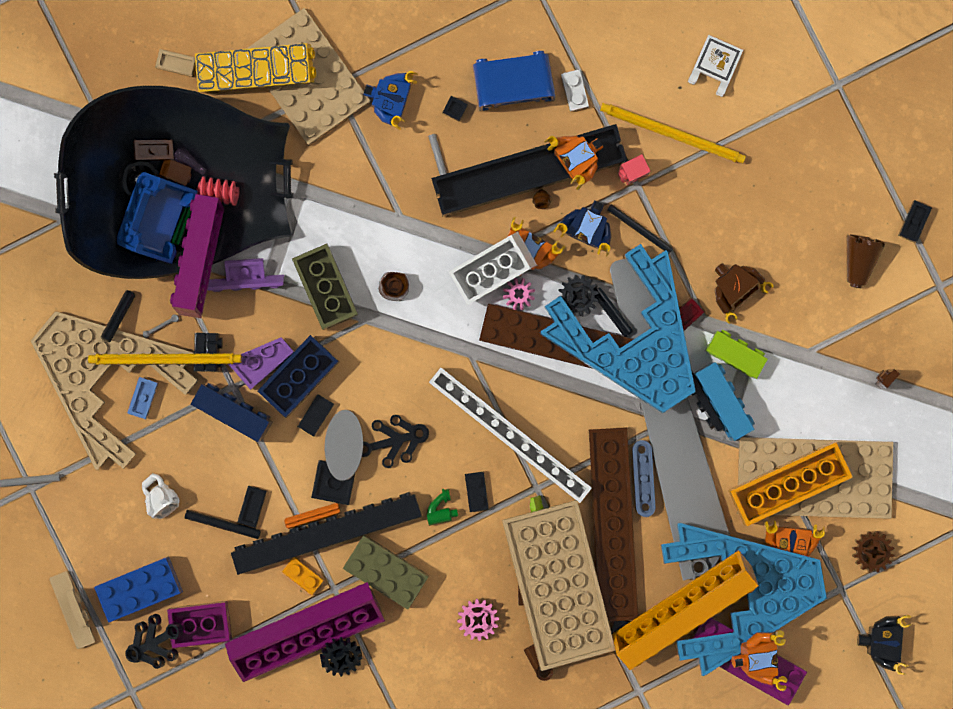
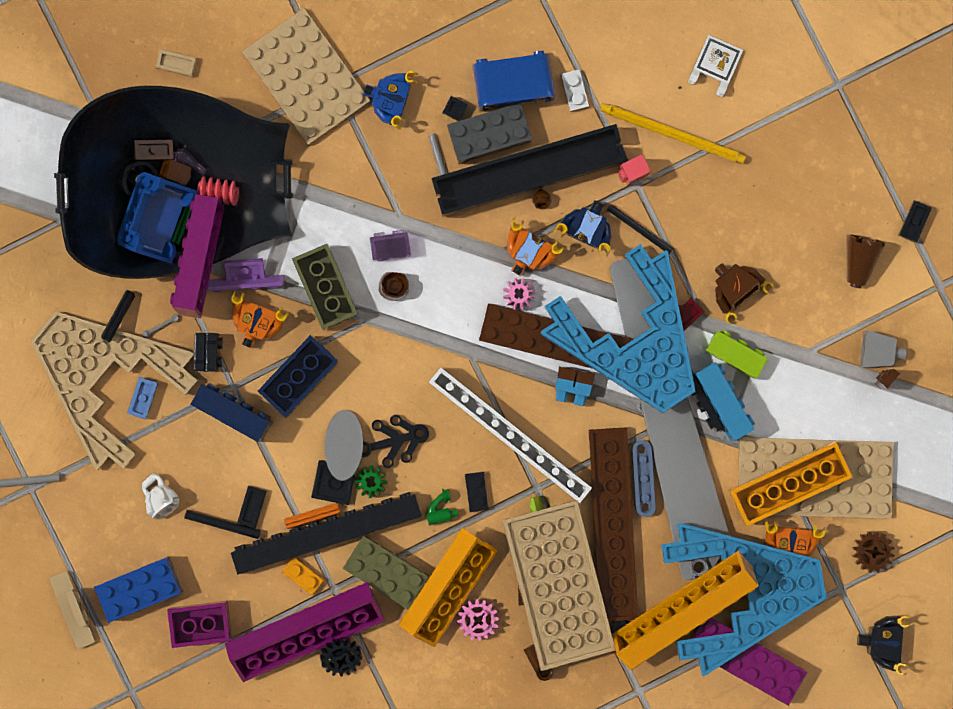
yellow piece [88,353,242,365] -> none
black plant [125,614,184,669] -> none
yellow brick [195,43,317,93] -> none
medium lavender wing [228,337,294,390] -> none
black tile [297,394,334,437] -> none
white brick [448,232,537,305] -> none
torso [544,136,603,190] -> none
black gear [558,275,600,316] -> none
black axle [595,287,633,337] -> none
torso [731,630,788,691] -> none
none -> orange torso [232,291,290,348]
none -> green gear [355,465,388,498]
none -> clear purple brick [370,229,411,262]
none -> light orange brick [399,528,498,647]
none -> dark grey brick [447,103,532,164]
none -> dark azure hips [555,366,595,406]
none -> light grey torso [860,331,906,368]

